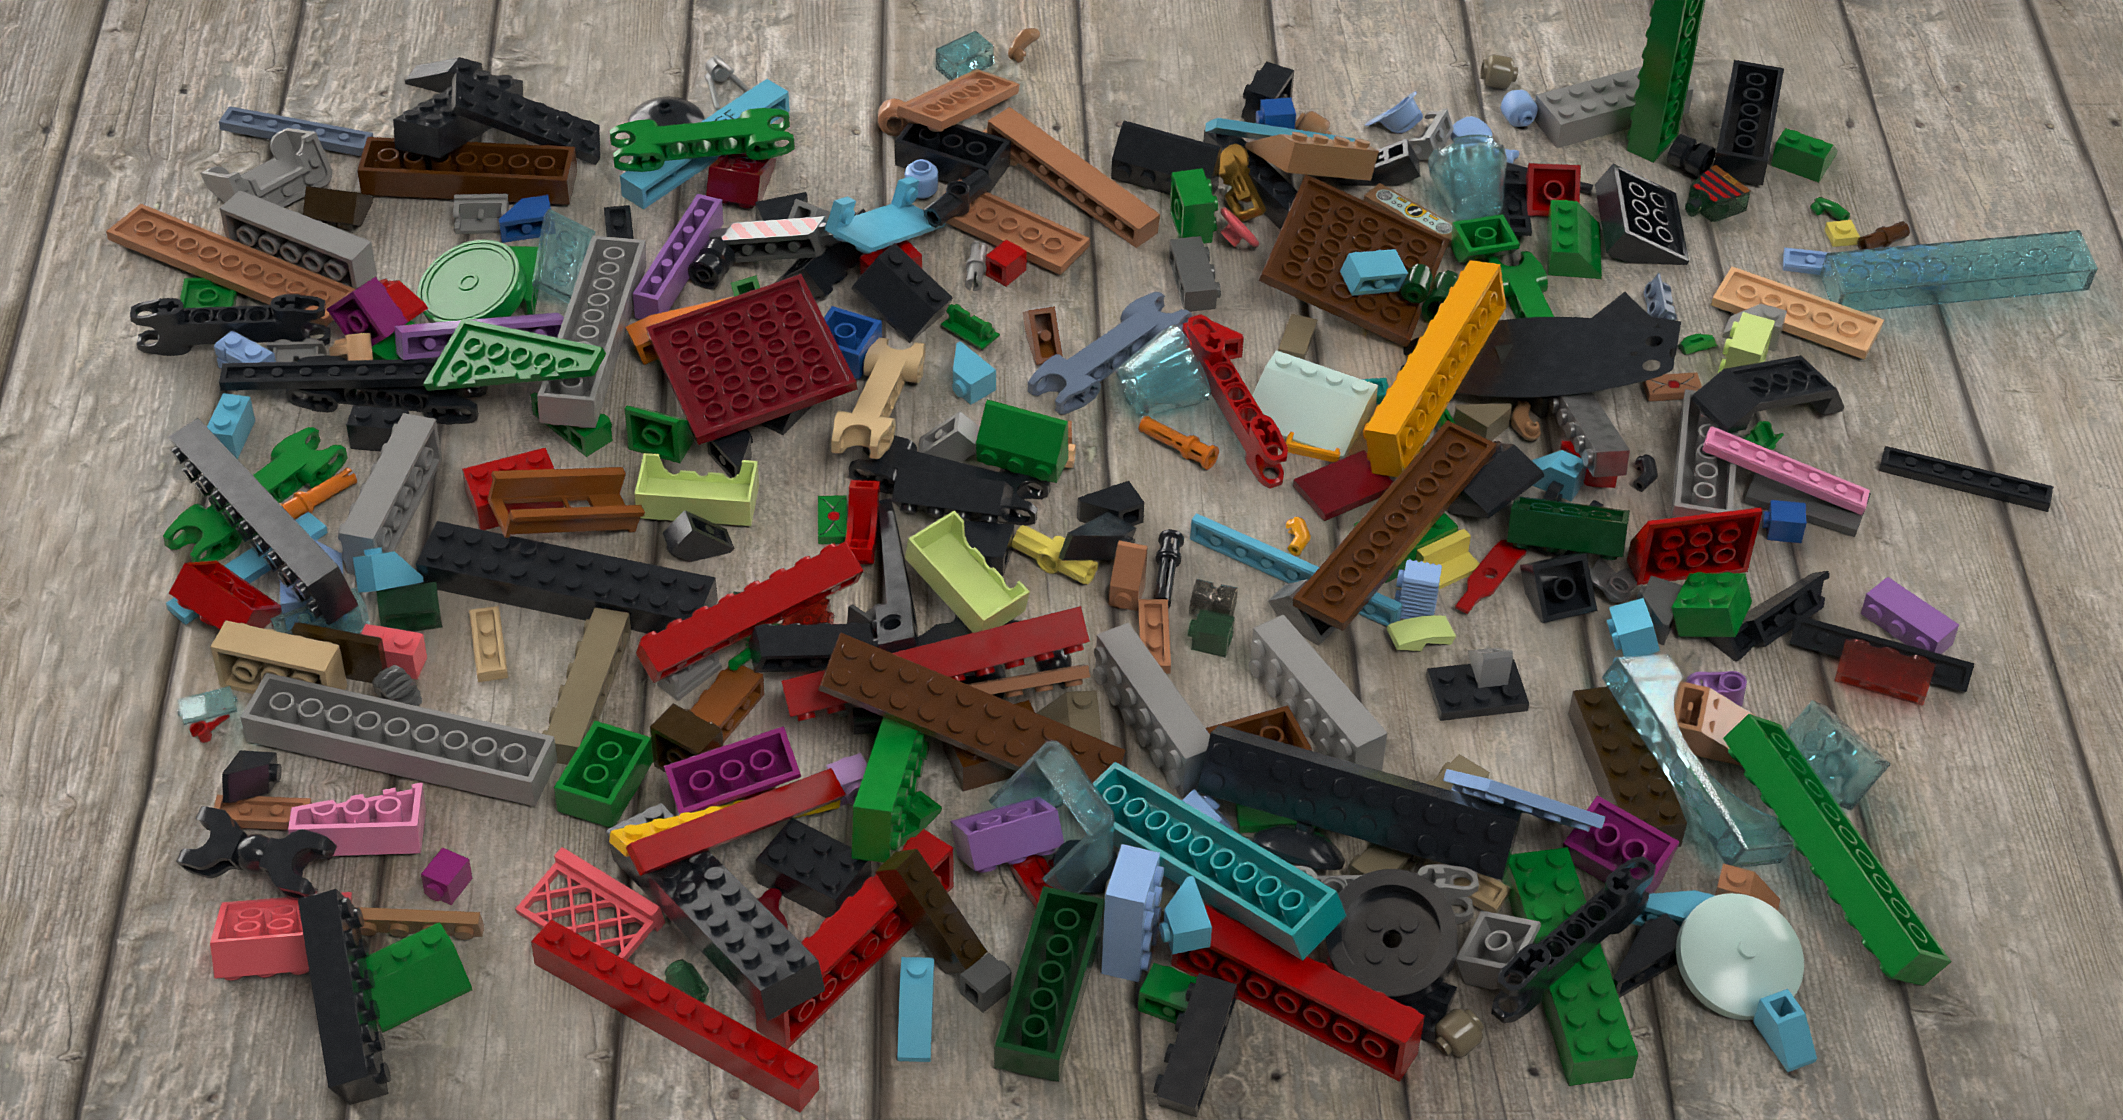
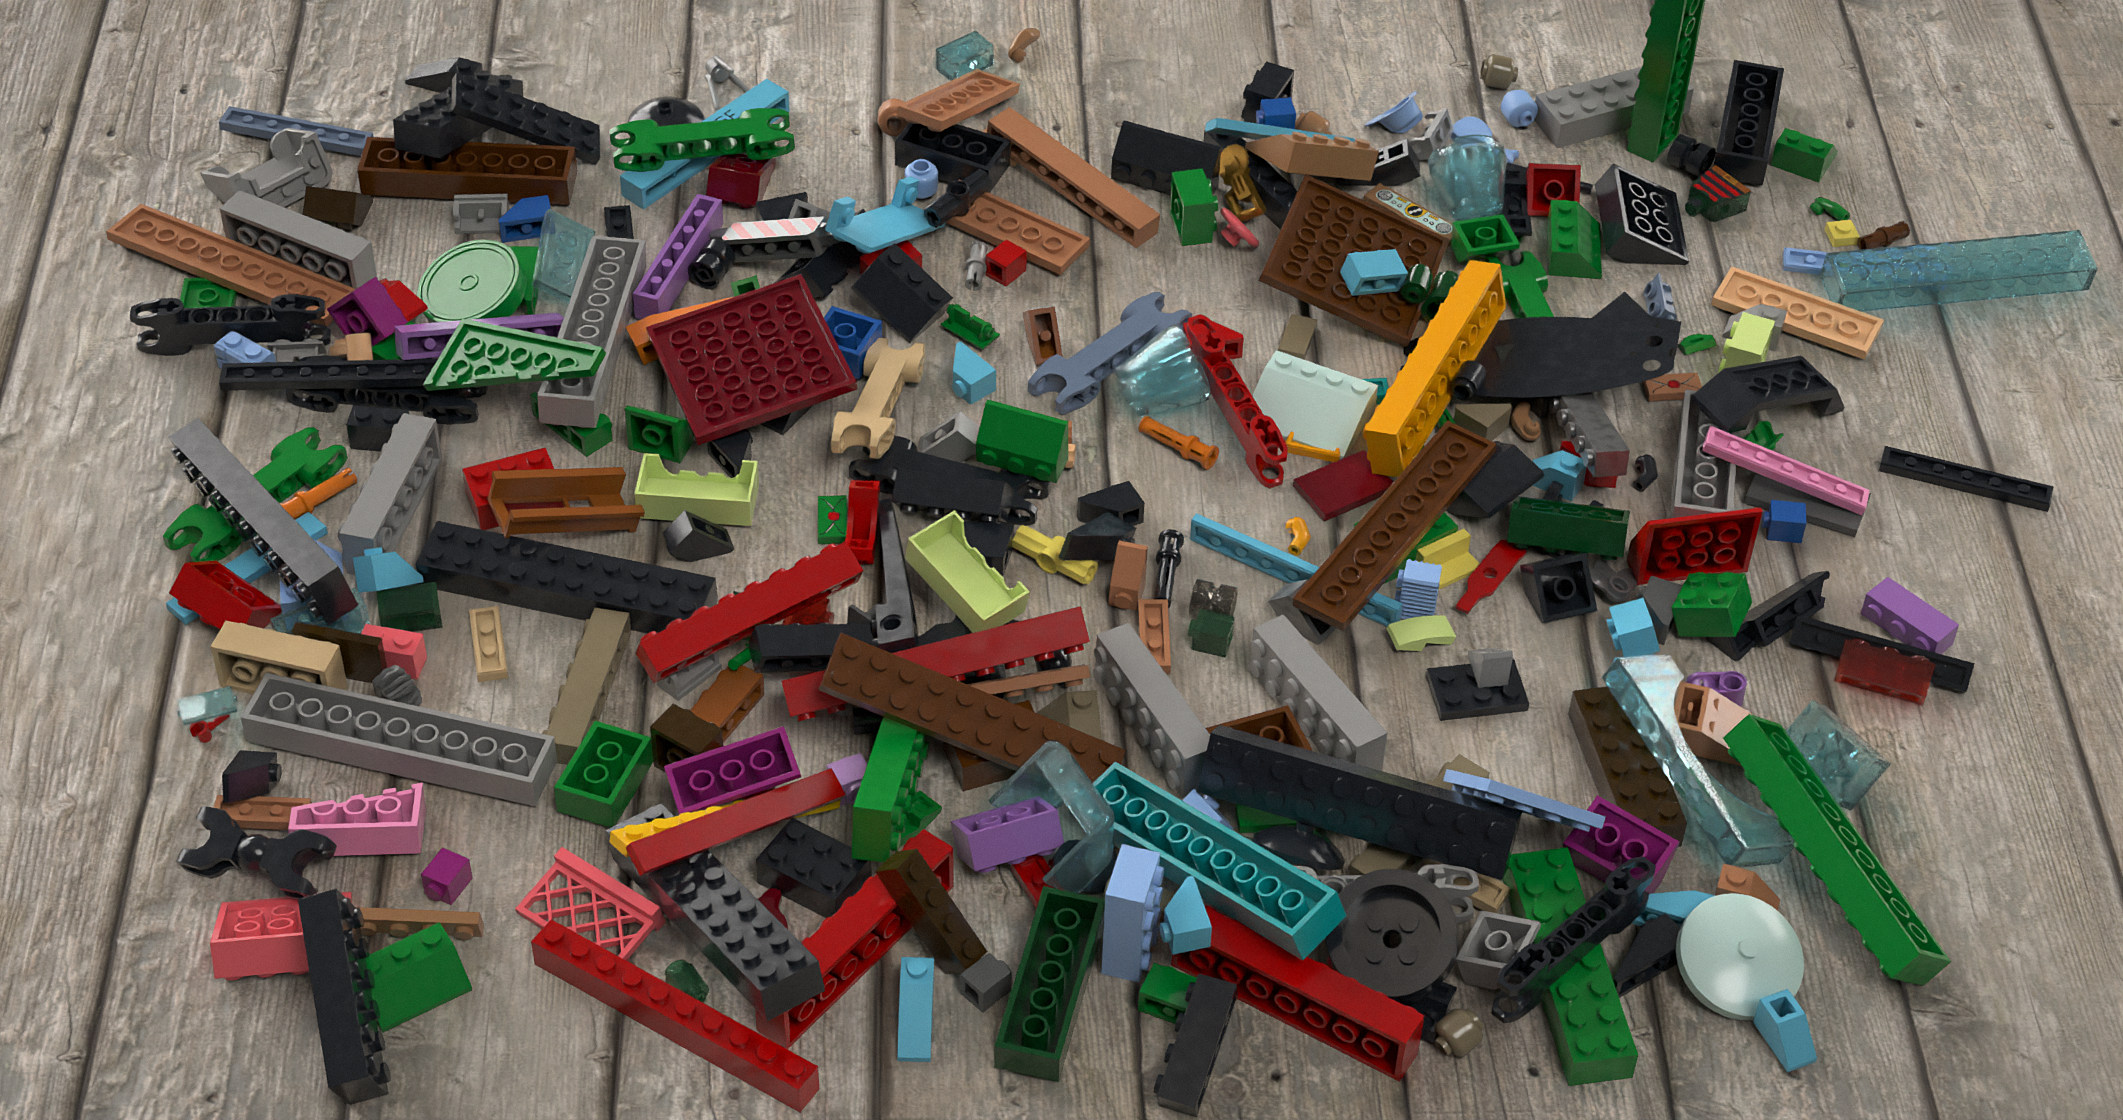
medium azure brick [207,393,255,459] -> none
dark grey brick [1169,236,1221,312] -> none
none -> black brick [1451,360,1487,401]

